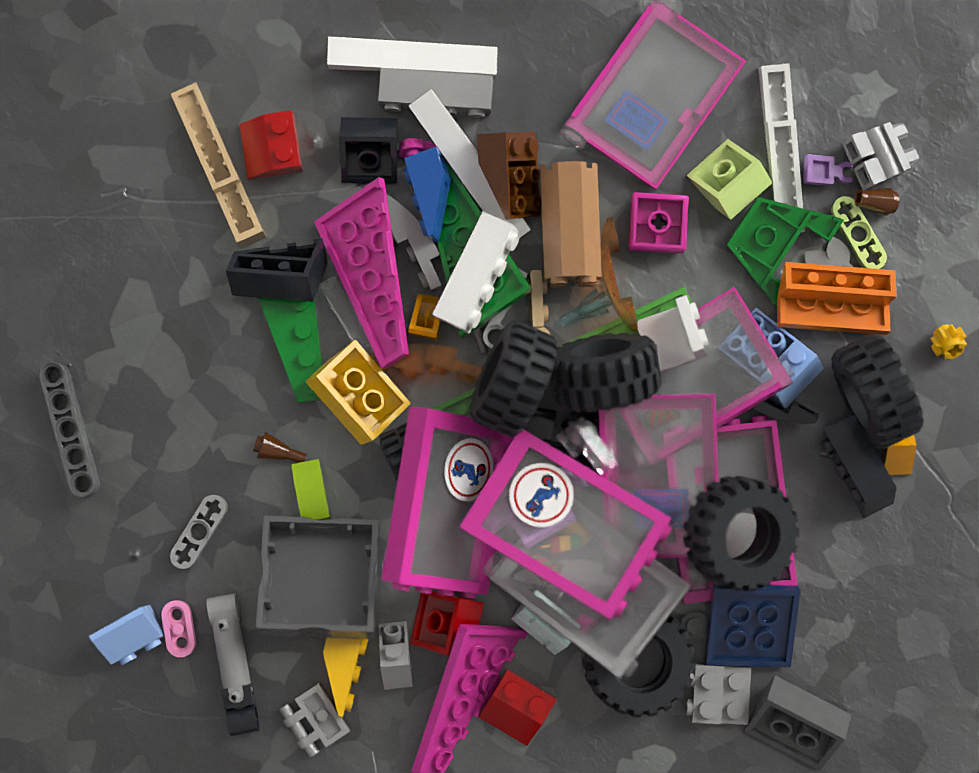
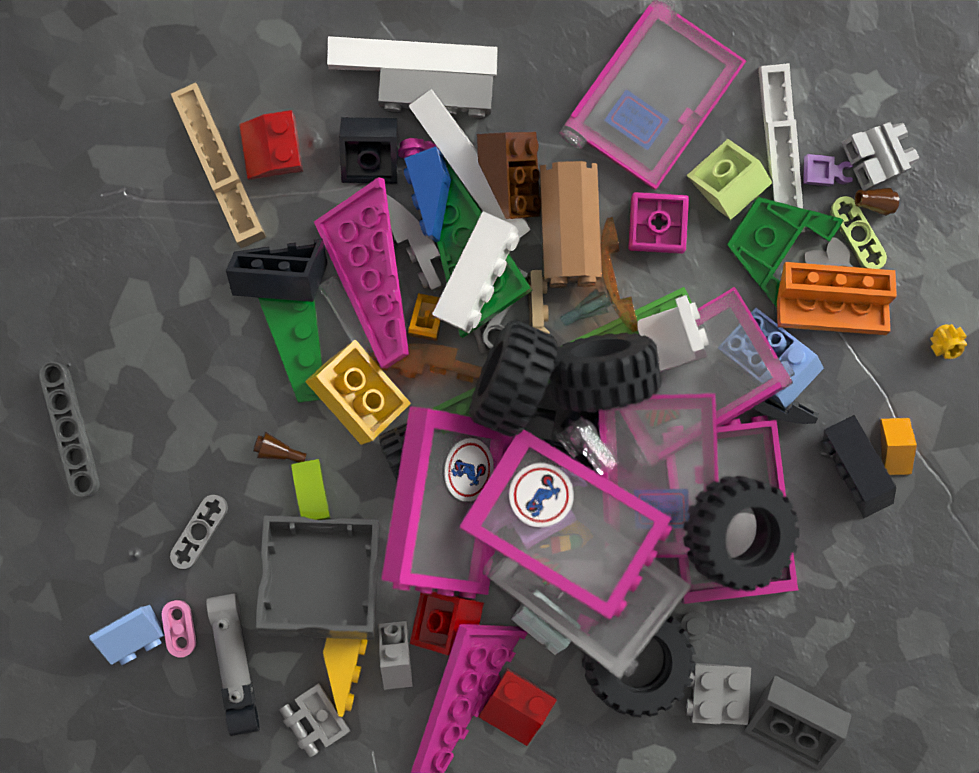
dark blue plate [705,583,800,667] -> none
black tyre [831,334,924,449] -> none

